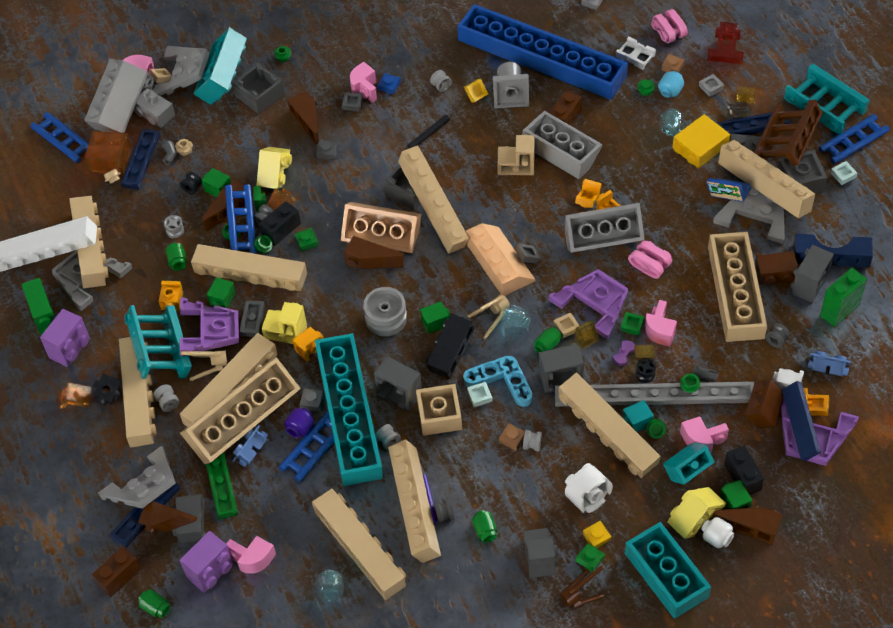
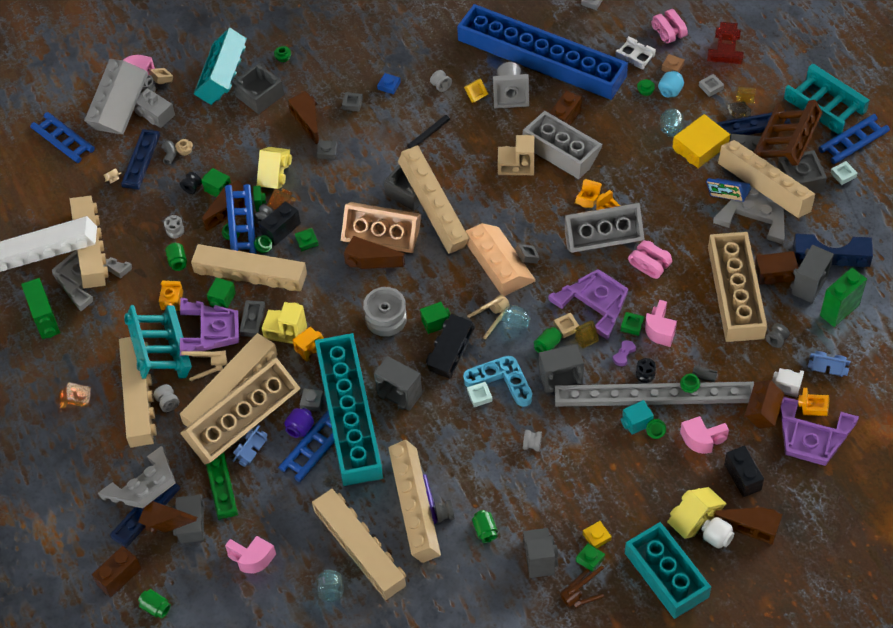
medium lavender brick [40,309,90,367] -> none
clear orange brick [84,131,132,174] -> none
black brick [91,373,121,406] -> none
light grey wing [153,46,209,96] -> none
medium lavender brick [180,531,234,593] -> none
bright pink brick [350,62,377,103] -> none
light grey wheel [375,424,401,450] -> none
tan brick [416,384,462,436] -> none
medium nougat plate [499,423,525,451] -> none
tan brick [558,372,661,479] -> none
white brick [565,463,613,513] -> none
clear yellow slope [634,345,655,359] -> none
teal brick [663,442,715,485] -> none
green brick [720,480,752,510] -> none
dark blue tile [782,381,821,462] -> none

